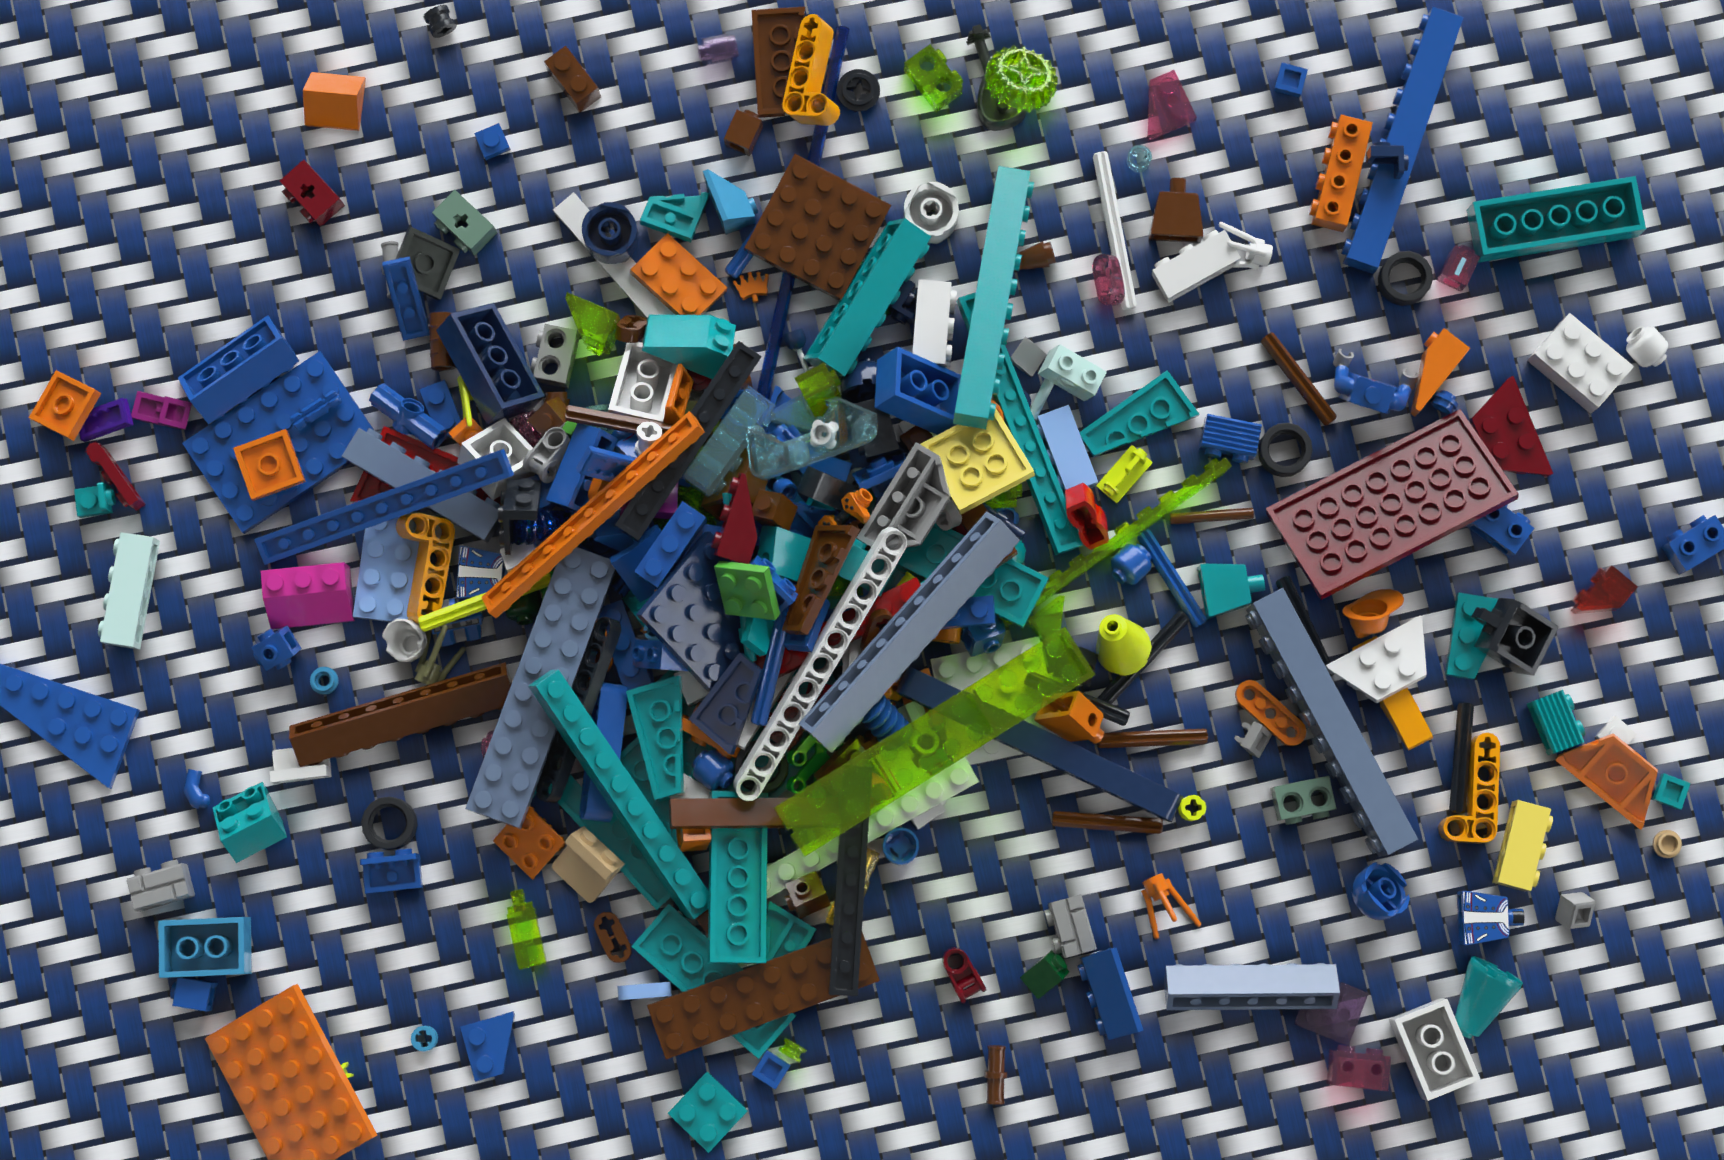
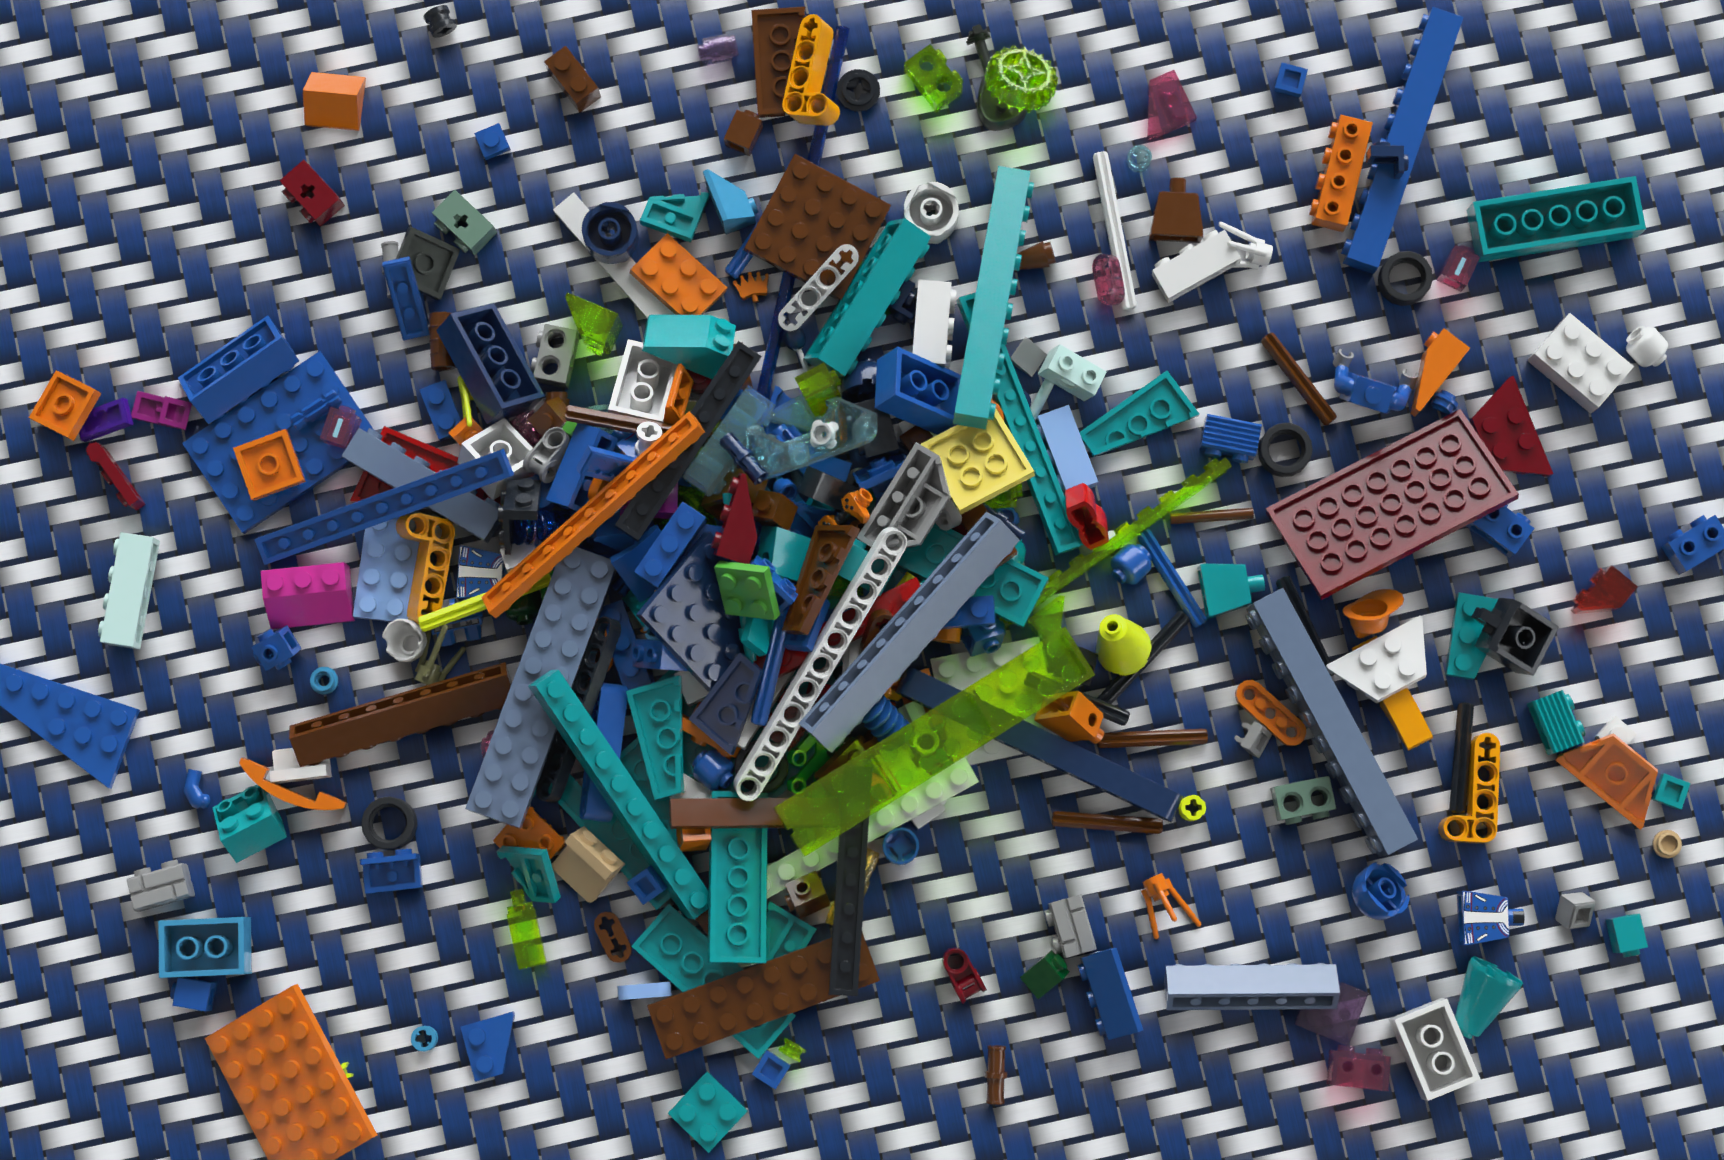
teal bracket [74,482,116,518] -> none
blue piece [369,383,448,450] -> none
reddish brown beam [614,315,647,343] -> none
neon yellow hinge [1096,445,1153,504] -> none
light yellow brick [1492,800,1553,892] -> none
none -> orange slope [239,757,348,810]
none -> clear pink brick [320,405,362,449]
none -> teal wing [497,846,561,903]
none -> blue plate [626,865,668,905]
none -> dark blue pin [719,432,769,485]
none -> white beam [778,244,859,331]
none -> teal brick [1606,914,1648,957]

